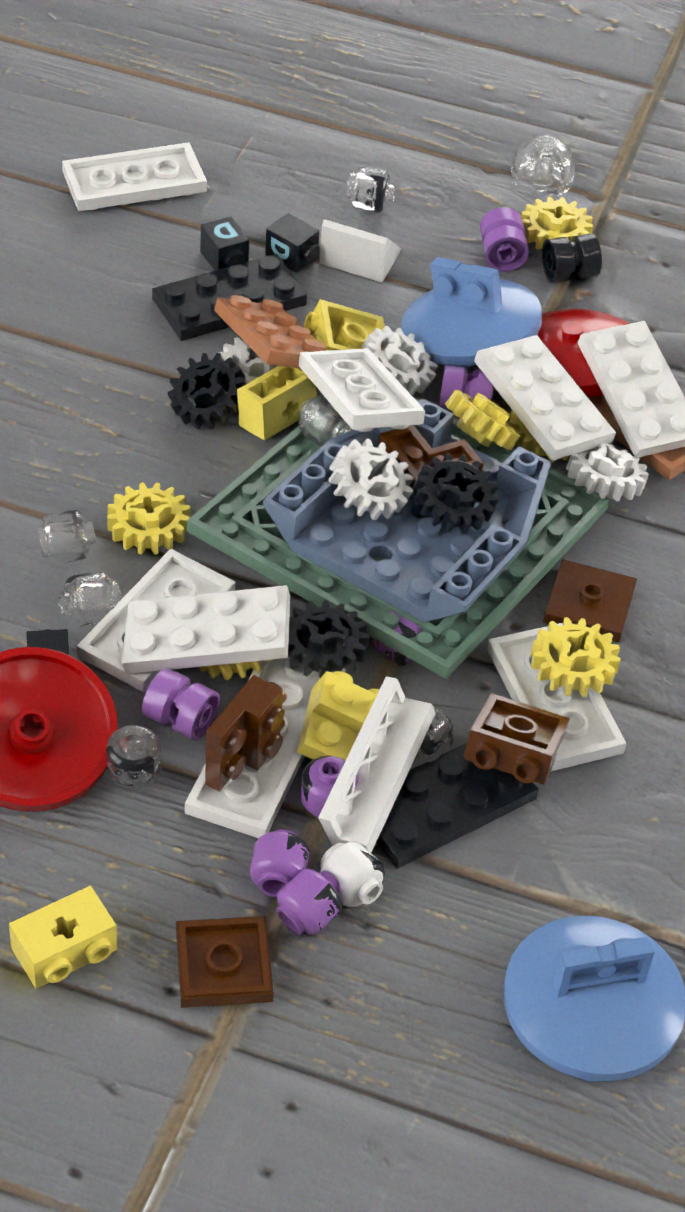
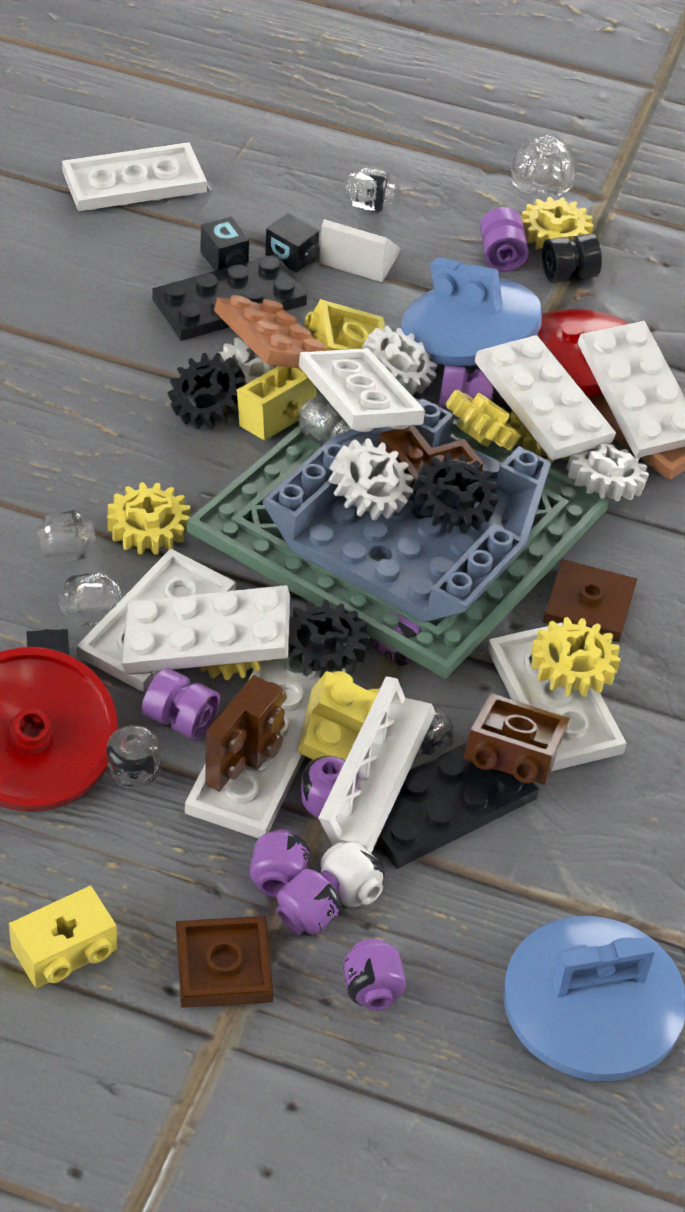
none -> medium lavender head [343,939,406,1011]

